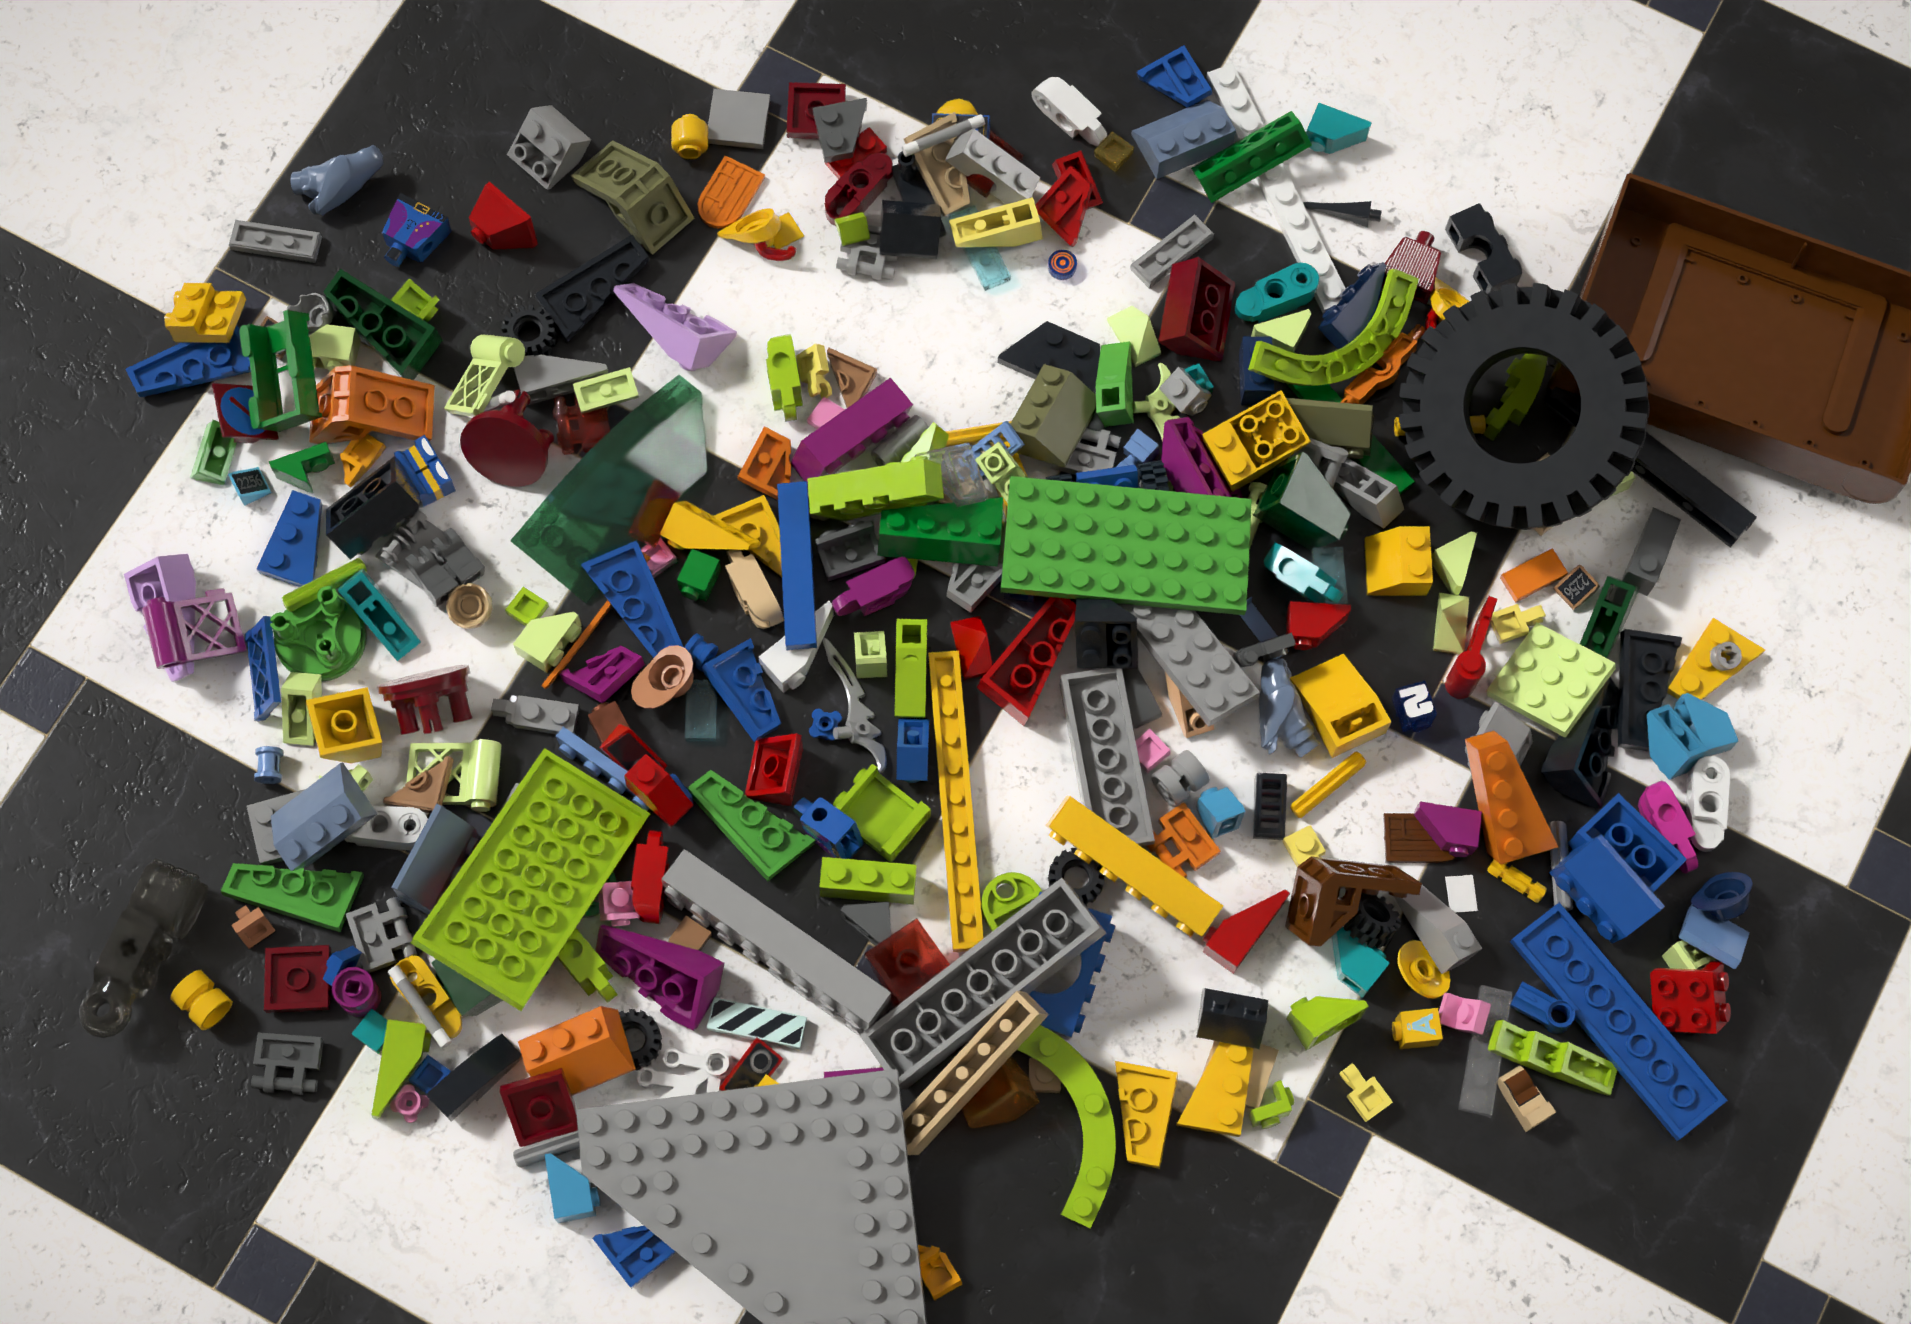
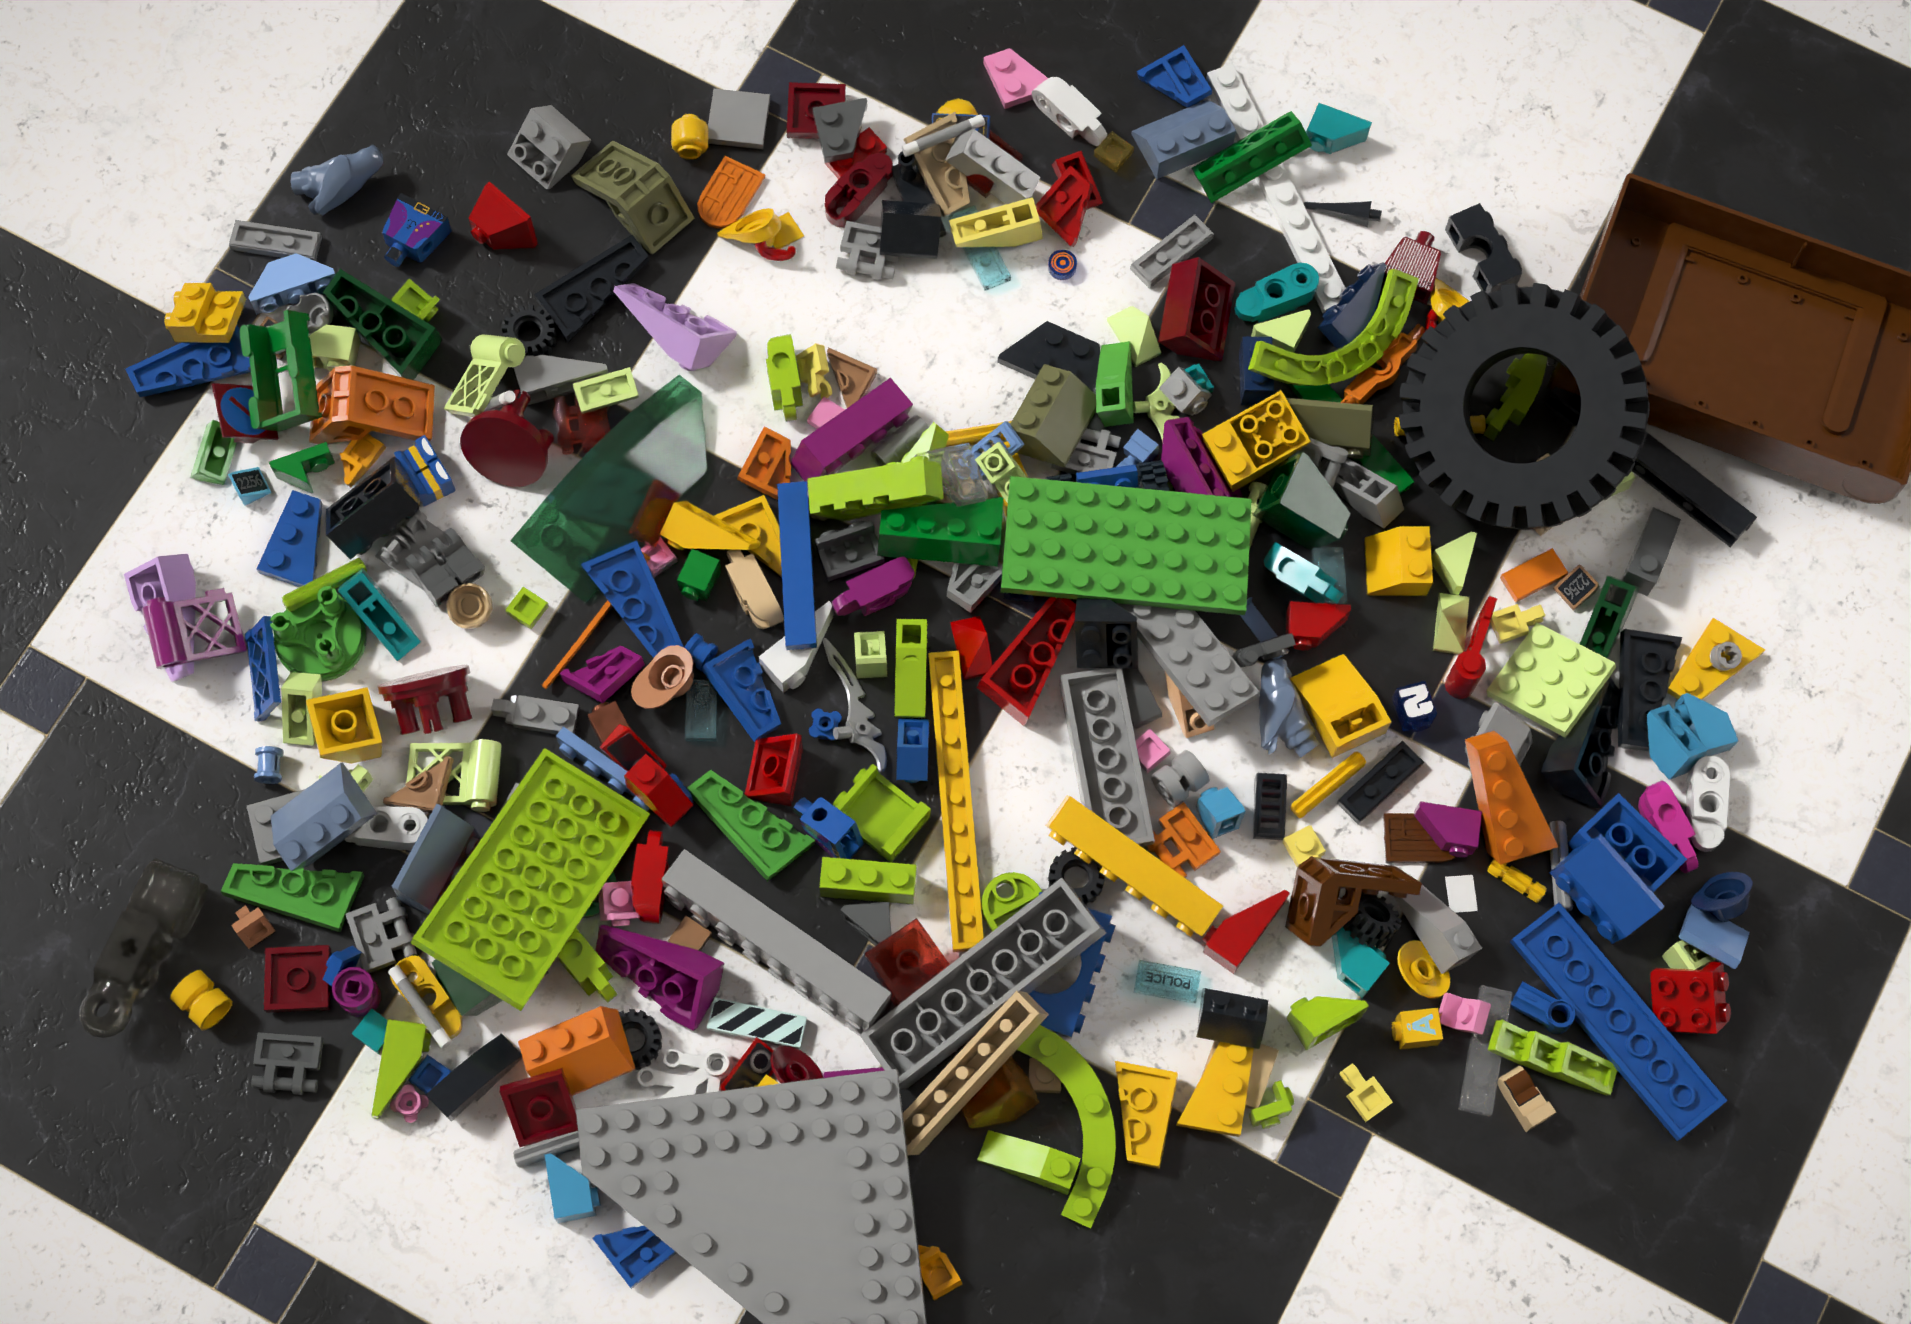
yellowish green slope [513,612,582,673] -> none
lime slope [834,212,870,246] -> none
none -> light blue slope [249,253,336,315]
none -> dark red dish [770,1045,823,1083]
none -> lime slope [977,1130,1081,1195]
none -> bright pink wing [983,48,1048,109]
none -> clear light blue tile [1133,960,1201,1004]
none -> black tile [1337,740,1424,825]

